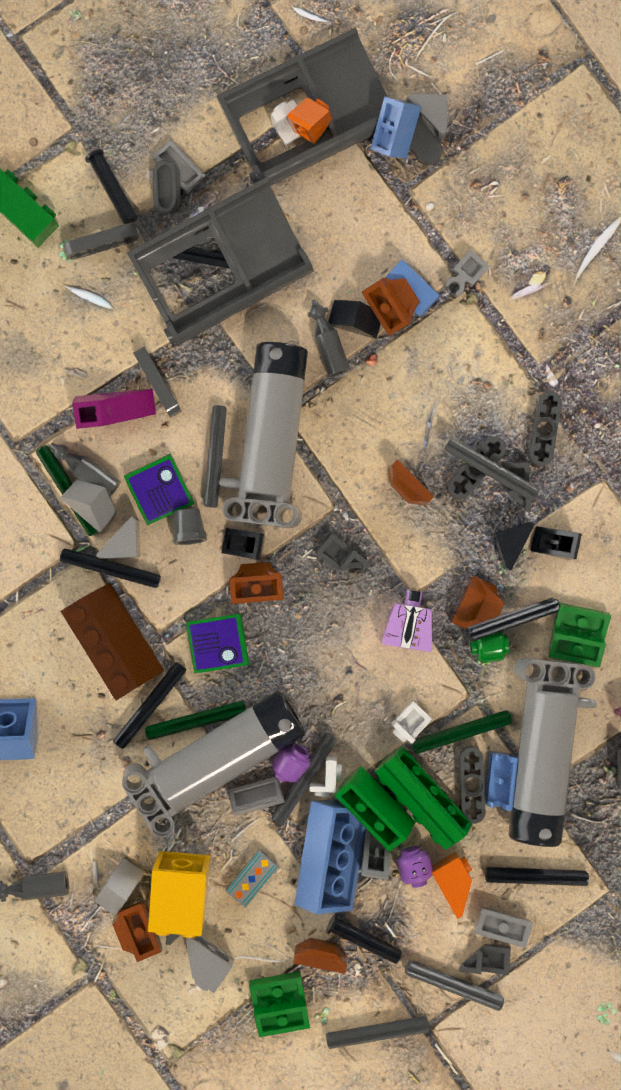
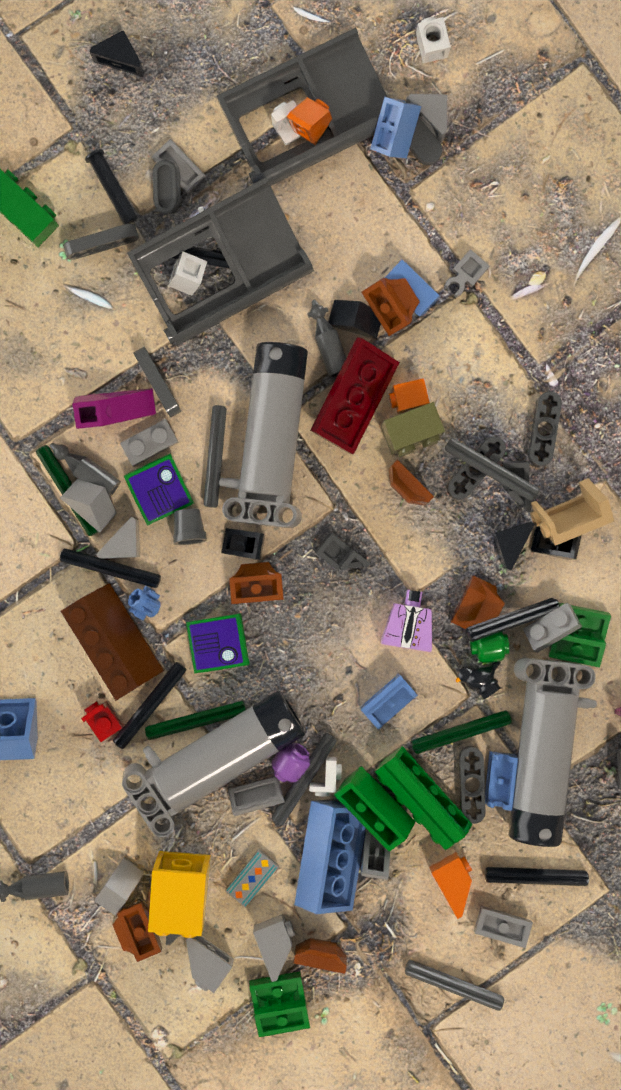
black axle [326,914,402,964] -> none
dark grey axle [326,1016,429,1049] -> none
white bracket [392,700,432,744] -> none
medium lavender head [396,846,433,888] -> none
dark grey slope [459,944,511,975] -> none
none -> red bracket [81,701,124,742]
none -> black slope [90,30,144,77]
none -> light grey plate [120,419,179,467]
none -> medium blue gear [128,586,161,621]
none -> white brick [168,252,207,296]
none -> light grey slope [253,914,295,982]
none -> dark red plate [310,337,400,455]
none -> medium blue hinge [360,673,418,729]
none -> olive brick [381,402,445,457]
none -> orange brick [389,378,430,414]
none -> white brick [416,17,451,64]
none -> black animal [456,661,501,700]
none -> light grey plate [523,603,582,653]
none -> tan panel [530,478,614,546]

